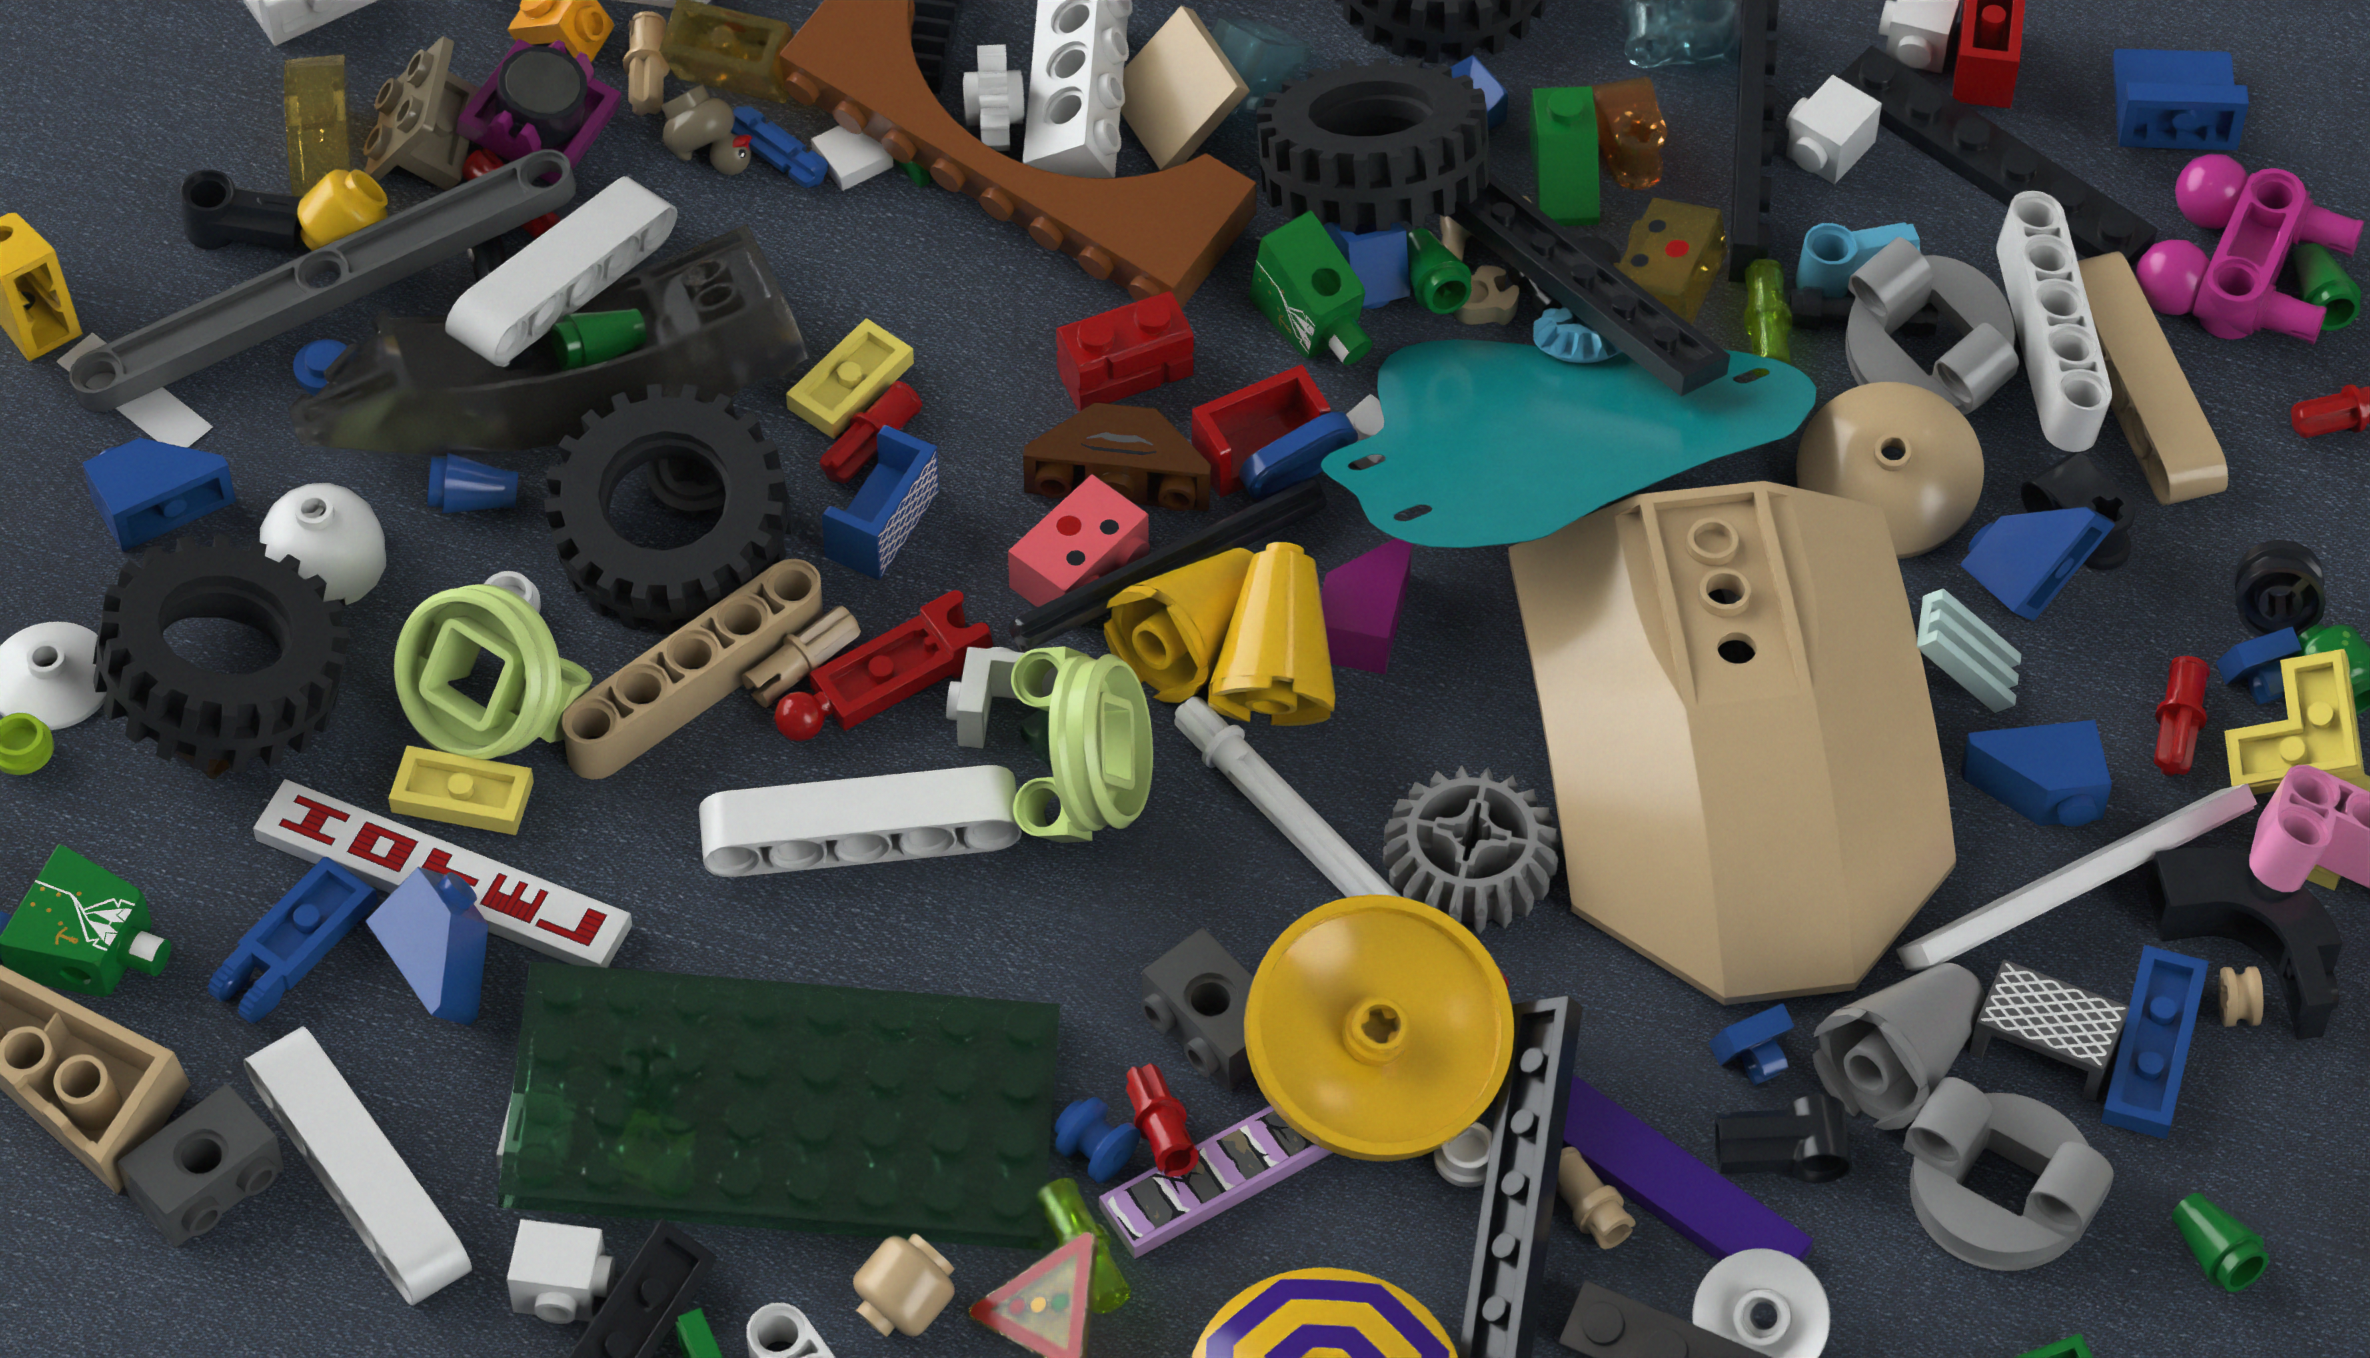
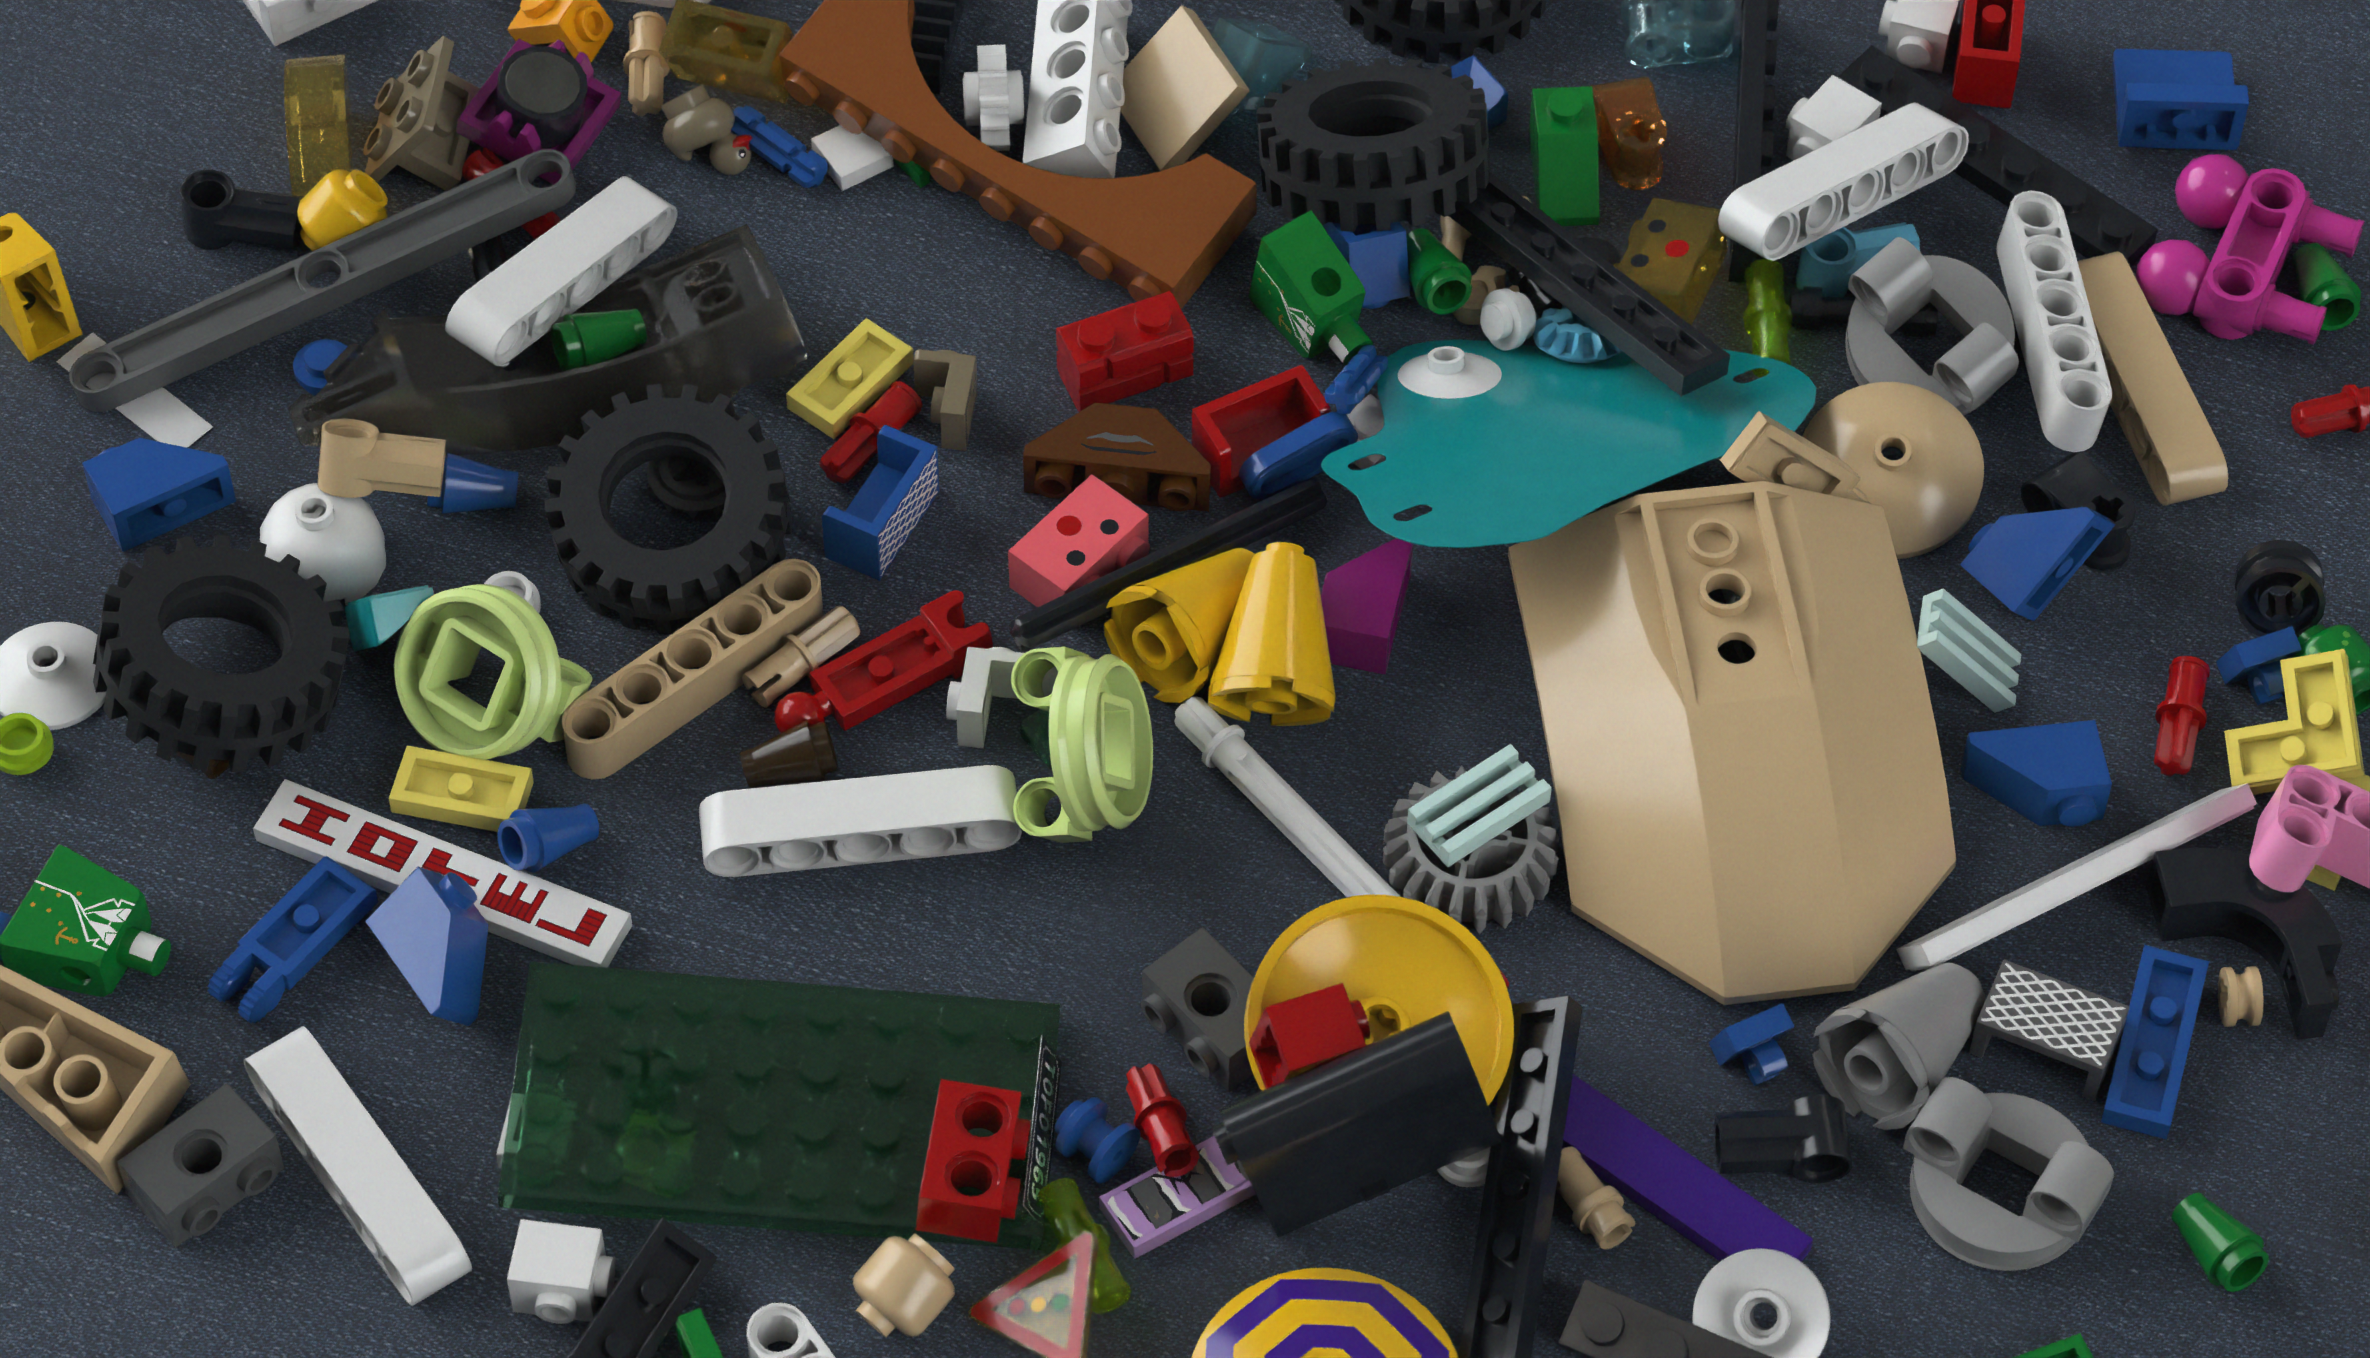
none -> tan piece [317,419,446,498]
none -> teal slope [344,585,434,652]
none -> blue cone [498,803,599,873]
none -> dark brown cone [740,719,839,788]
none -> dark tan bracket [913,349,978,451]
none -> red brick [916,1079,1031,1243]
none -> black sticker [1023,1035,1062,1231]
none -> black door [1211,1011,1502,1237]
none -> red brick [1249,982,1370,1088]
none -> blue axle [1324,345,1388,415]
none -> white dish [1398,346,1502,399]
none -> light aqua tile [1407,744,1552,867]
none -> white plate [1480,288,1536,350]
none -> white beam [1718,103,1969,261]
none -> tan hinge [1720,411,1871,504]

